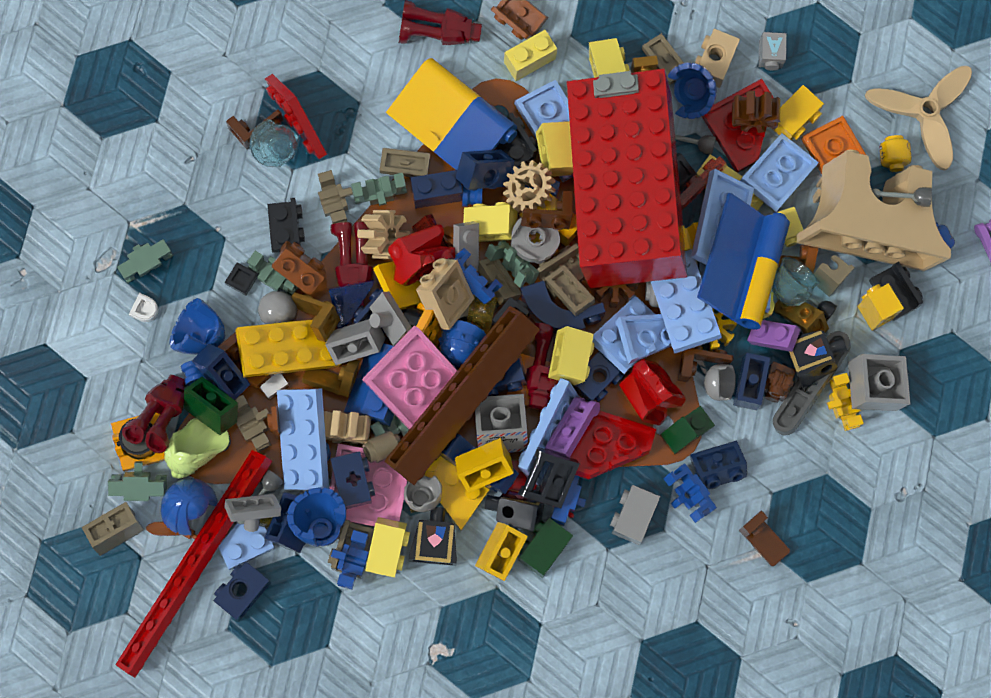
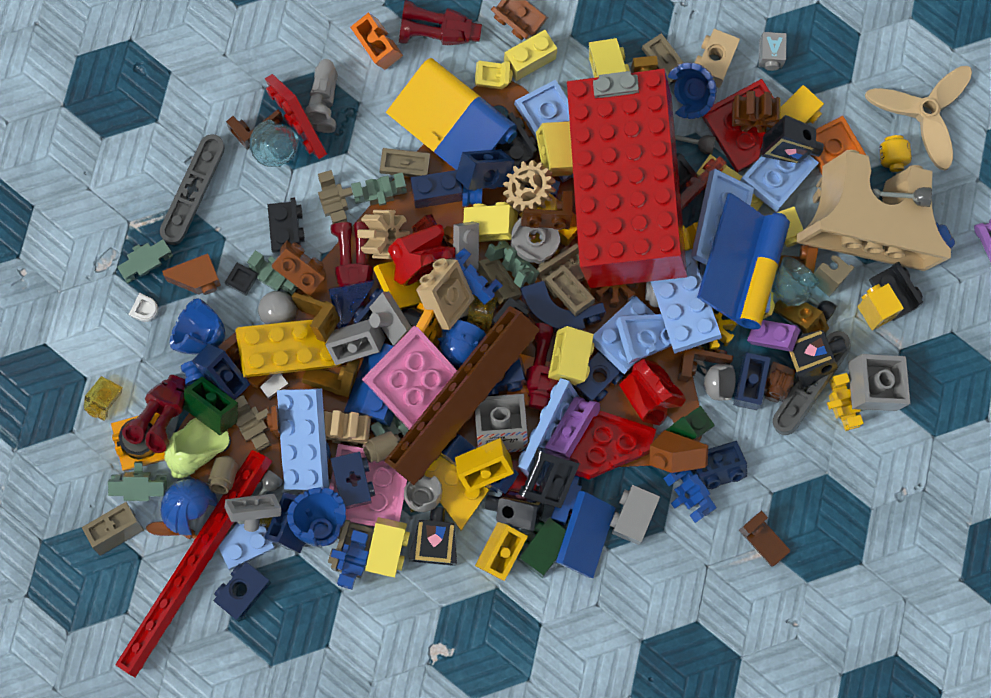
none -> clear yellow bracket [84,376,122,421]
none -> dark grey piece [160,134,225,245]
none -> dark orange slope [162,253,221,295]
none -> dark tan brick [208,456,239,495]
none -> light grey piece [305,59,338,133]
none -> orange brick [350,12,403,70]
none -> light yellow bracket [475,60,513,89]
none -> blue tile [556,491,616,578]
none -> dark orange slope [650,430,708,473]
none -> black torso [762,115,824,163]

